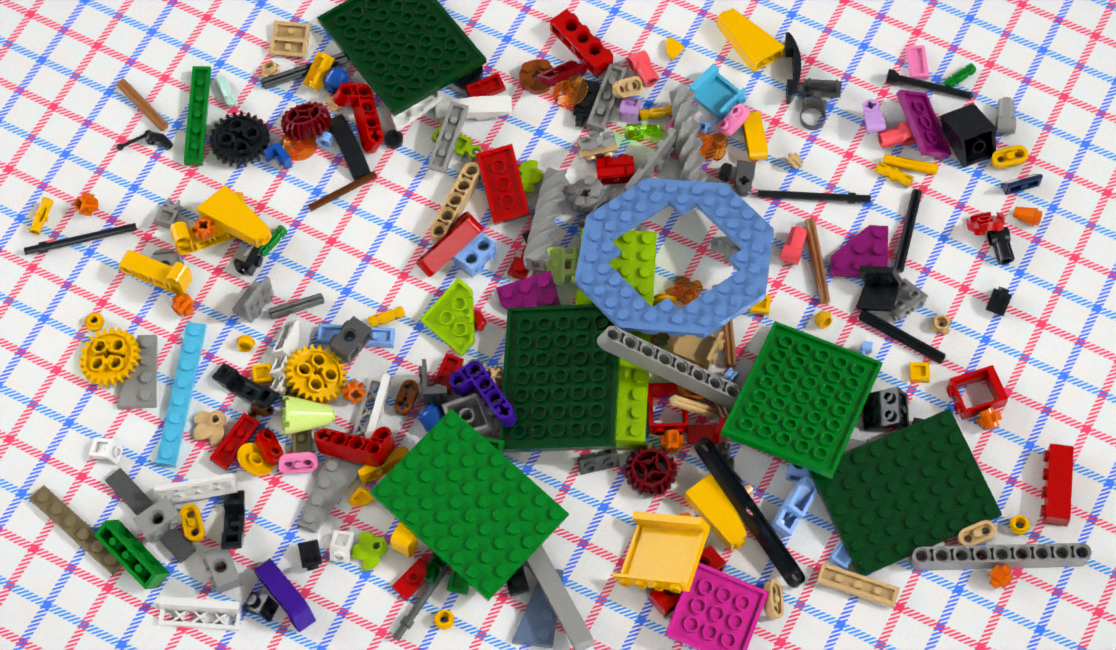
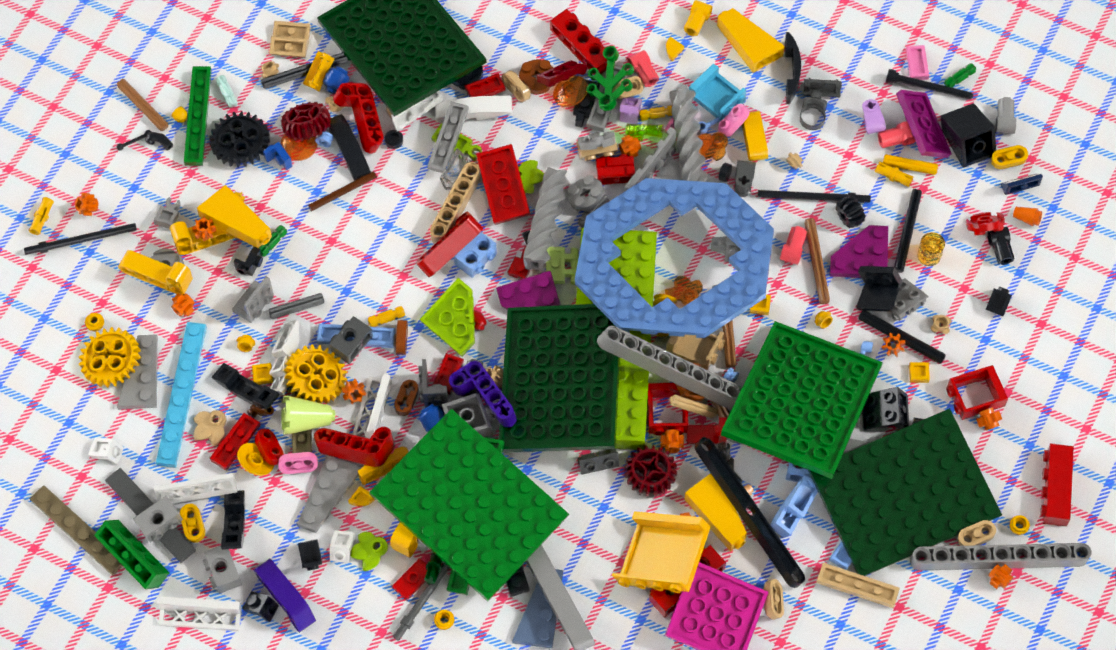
none -> yellow hinge [171,106,188,123]
none -> dark orange beam [396,320,408,355]
none -> clear slope [440,148,470,190]
none -> tan plate [502,70,531,103]
none -> green plant [586,46,634,111]
none -> orange gear [619,135,641,158]
none -> yellow piece [684,0,713,37]
none -> black gear [836,195,866,229]
none -> orange gear [882,333,906,357]
none -> clear yellow wheel [917,232,945,266]

